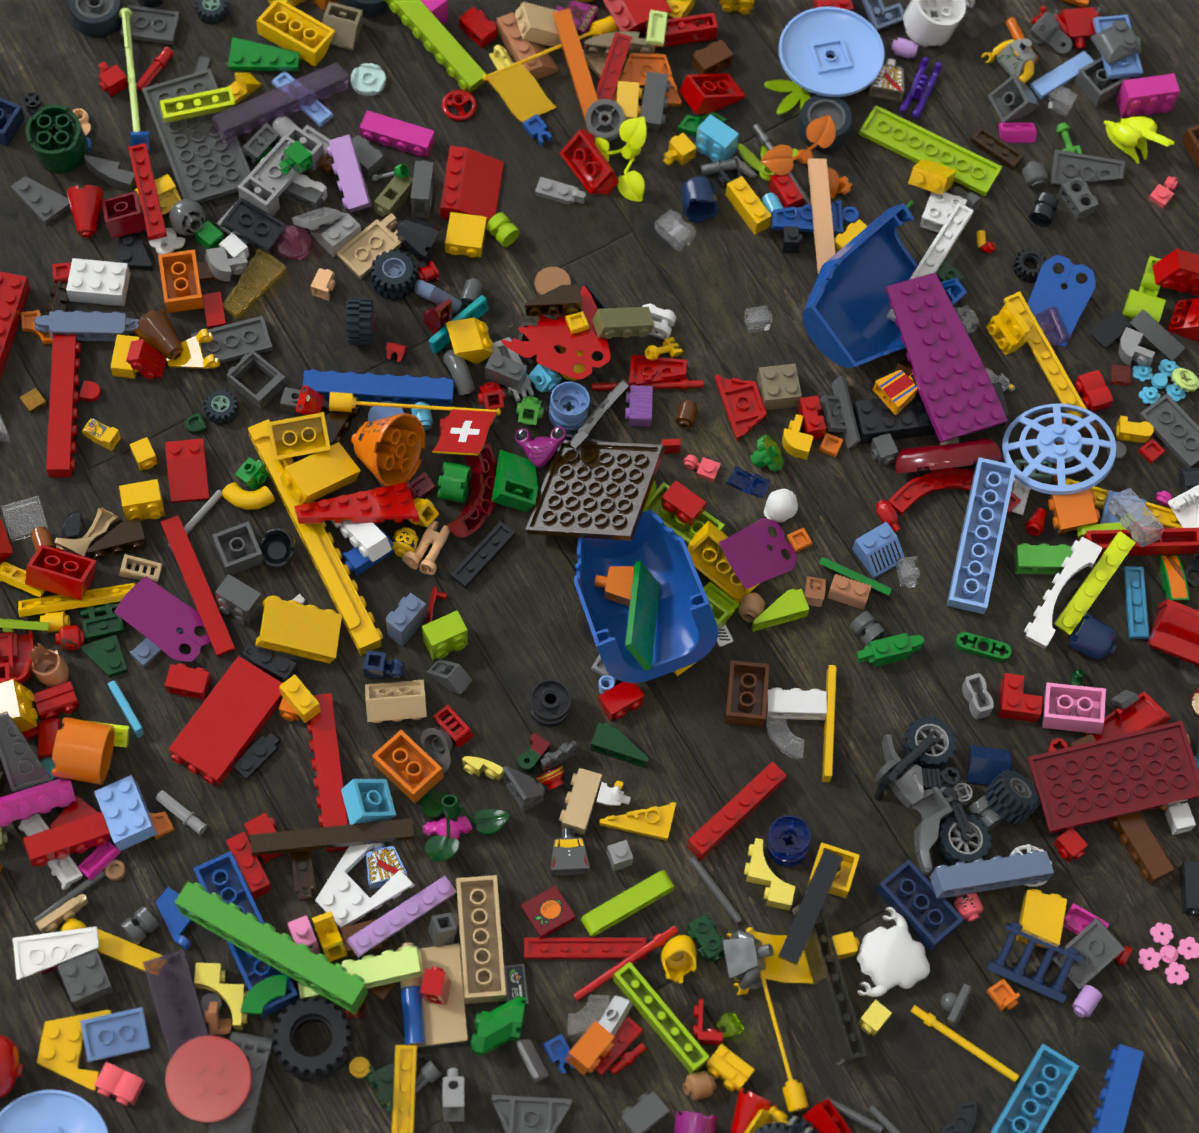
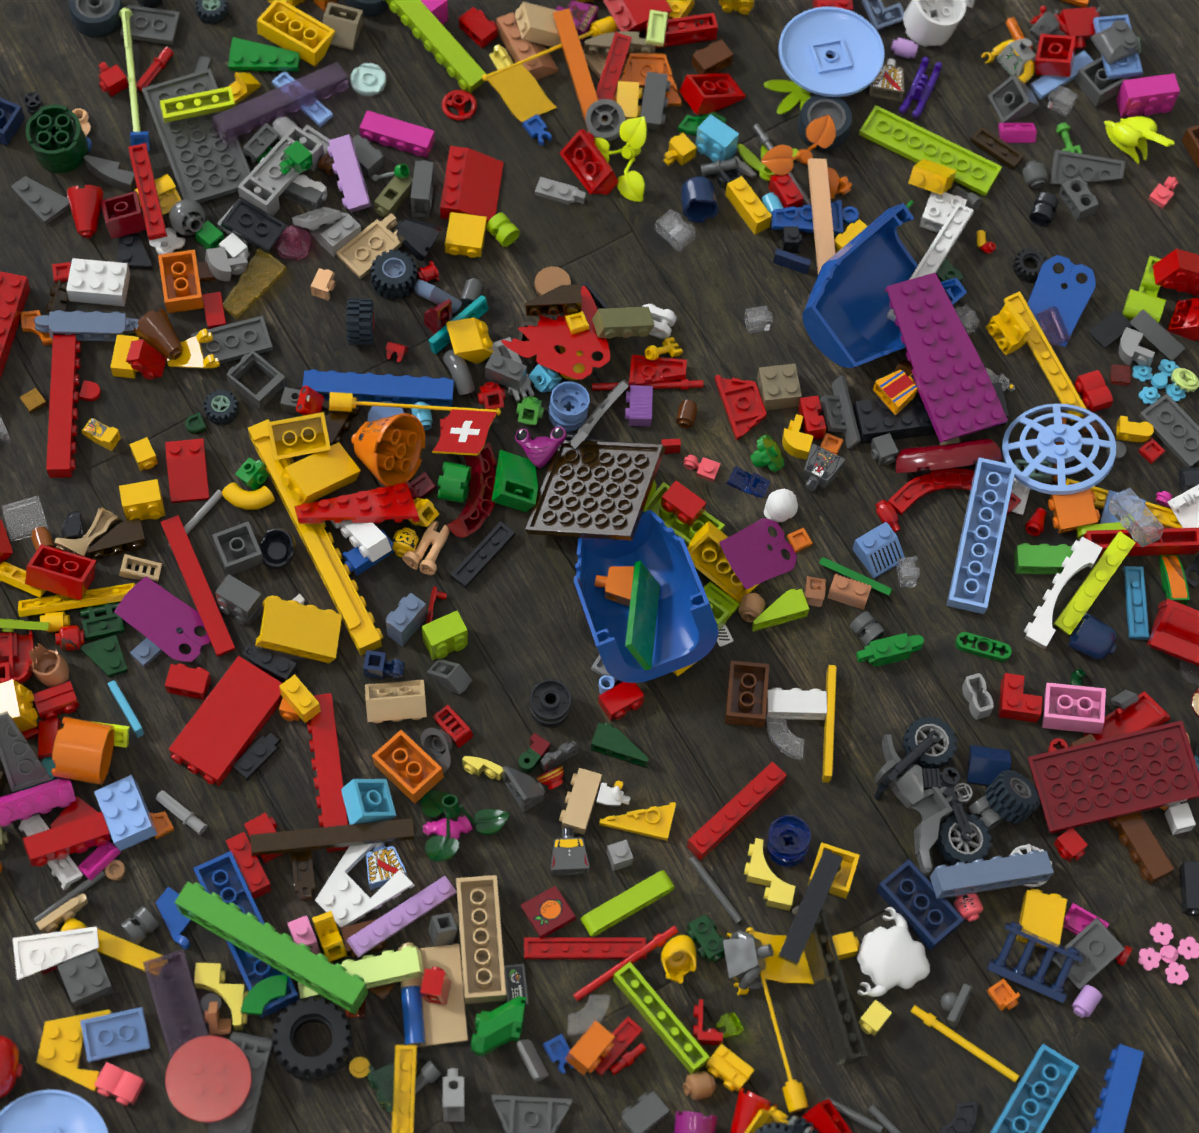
plate [599,995,633,1036] -> none
none -> dark blue tile [773,249,811,275]
none -> dark grey torso [802,444,845,492]
none -> red brick [1035,34,1076,77]

